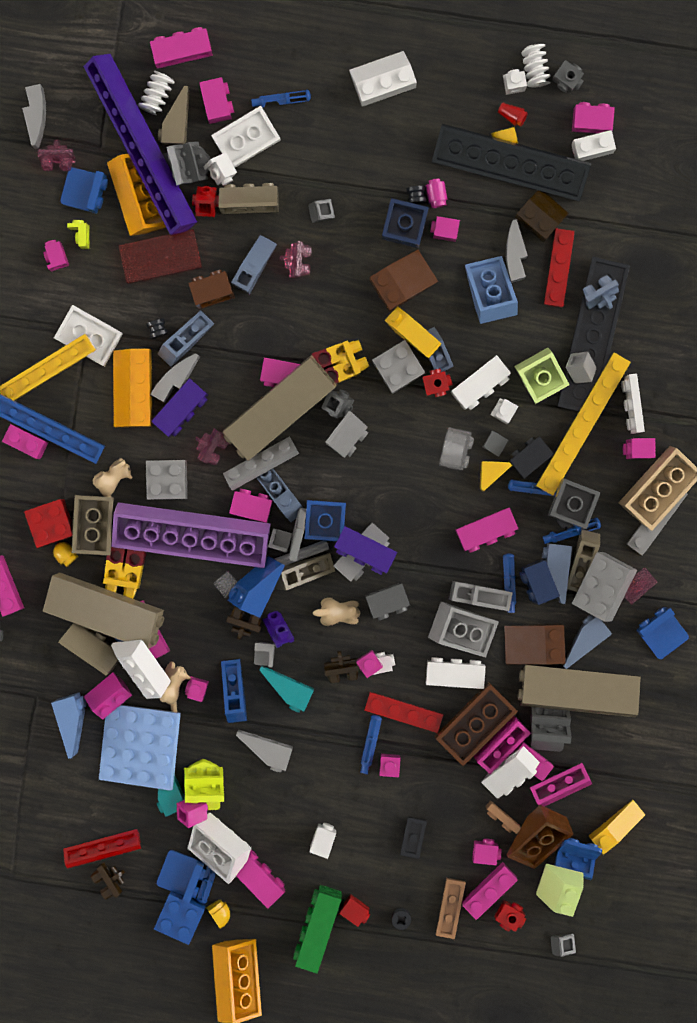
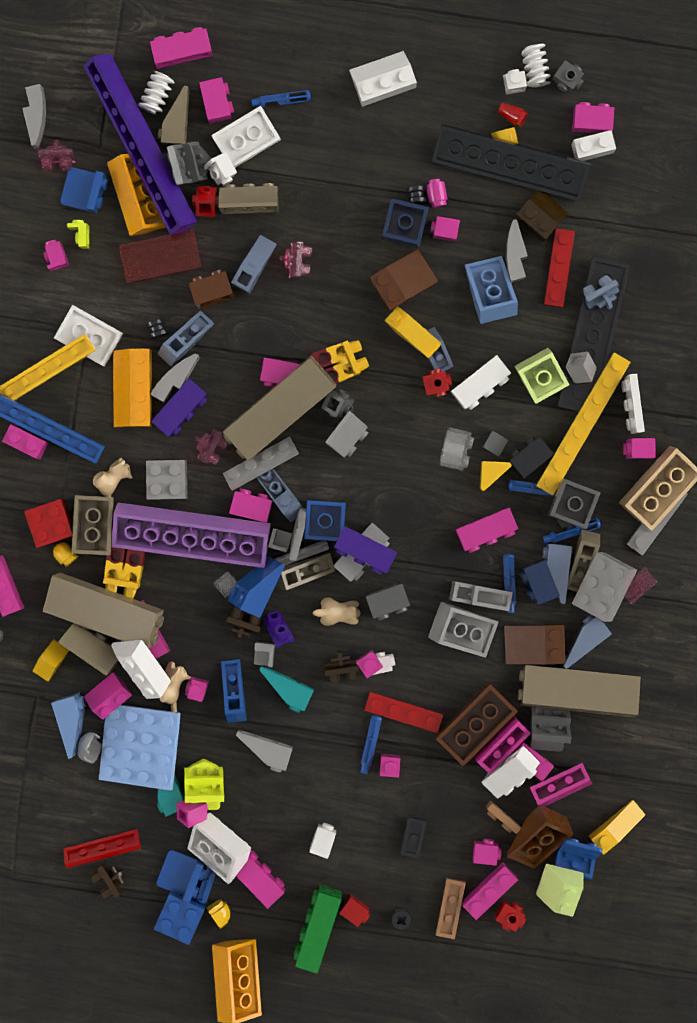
dark grey slope [308,199,335,223] -> none
light grey brick [372,340,425,394] -> none
white brick [426,657,486,689] -> none
white brick [490,398,518,424] -> none
dark grey slope [551,933,576,957] -> none
blue bracket [636,607,689,659] -> none
none -> yellow slope [33,639,70,682]
none -> light grey hair [76,732,102,764]

